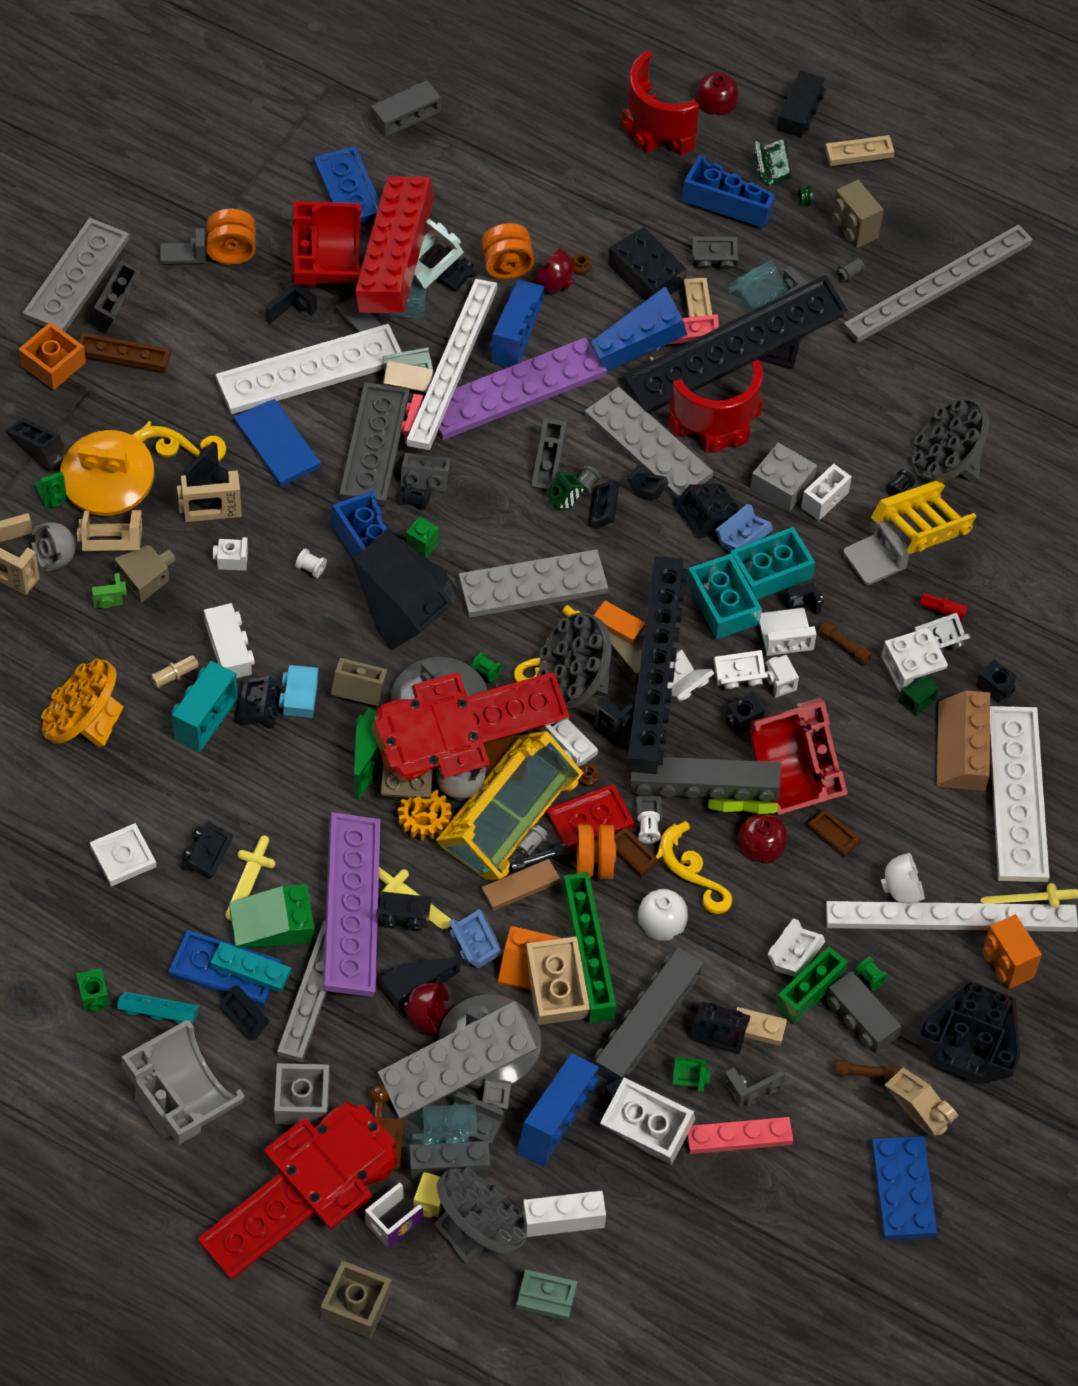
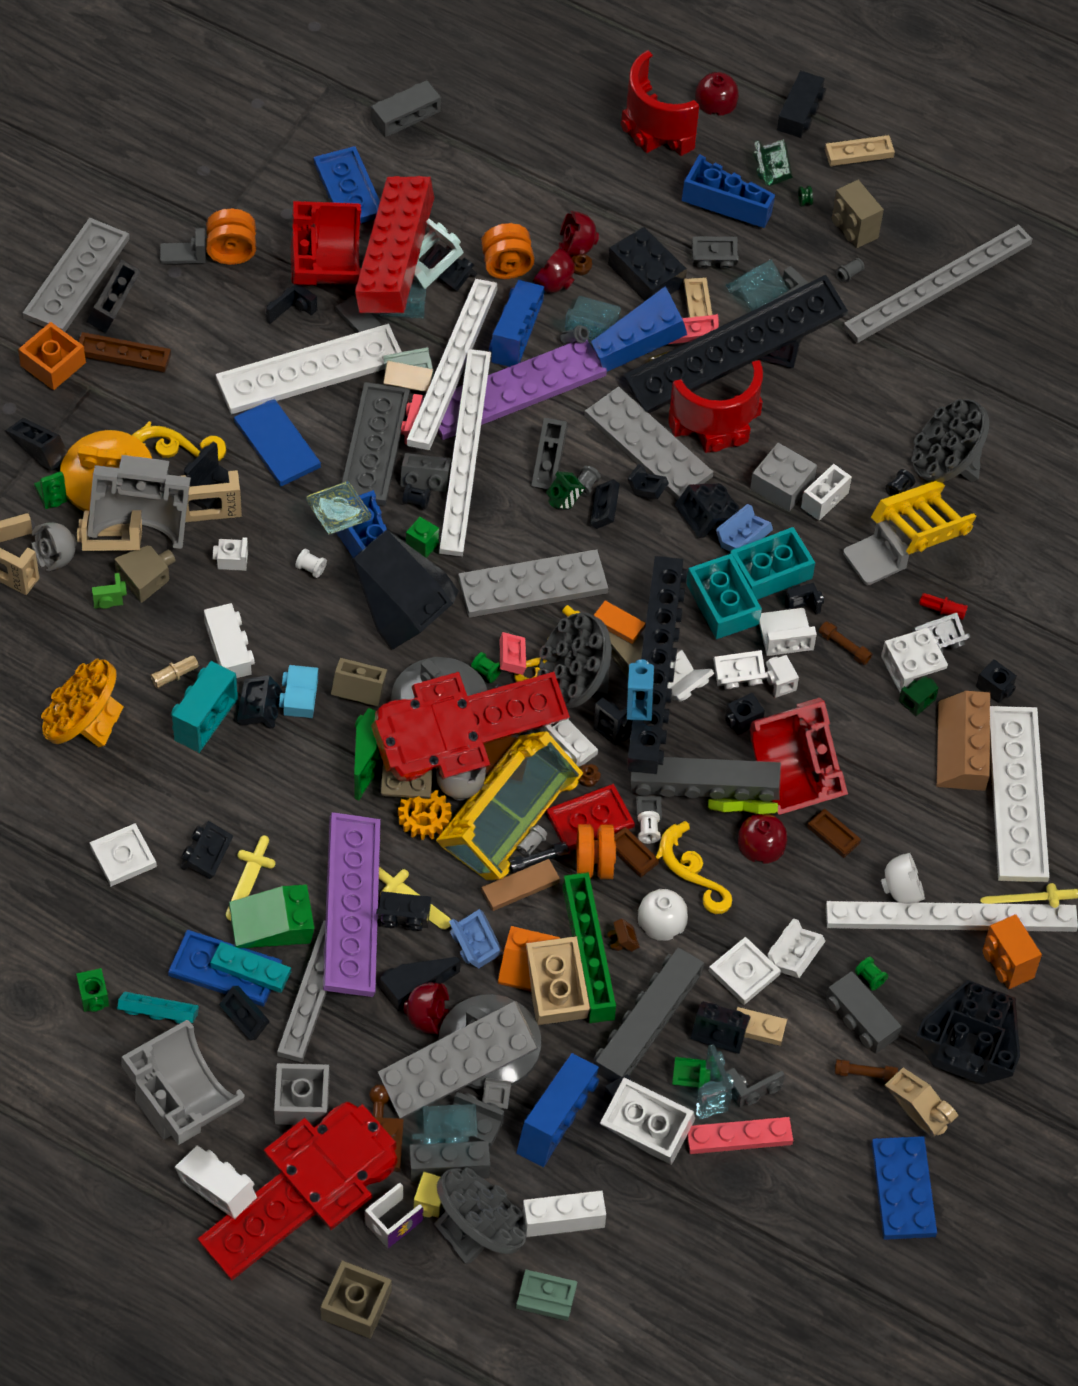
green brick [775,947,848,1024] -> none
none -> light grey piece [88,455,191,549]
none -> white brick [175,1146,257,1219]
none -> clear light blue tile [306,481,371,535]
none -> white plate [439,349,491,557]
none -> coral plate [499,632,526,675]
none -> dark red cylinder [559,211,599,256]
none -> dark grey pin [560,325,589,345]
none -> clear light blue bracket [565,296,621,340]
none -> reddish brown tile [607,918,640,952]
none -> dark azure torso [627,659,654,721]
none -> clear light blue bracket [695,1044,734,1119]
none -> white plate [709,937,781,1005]

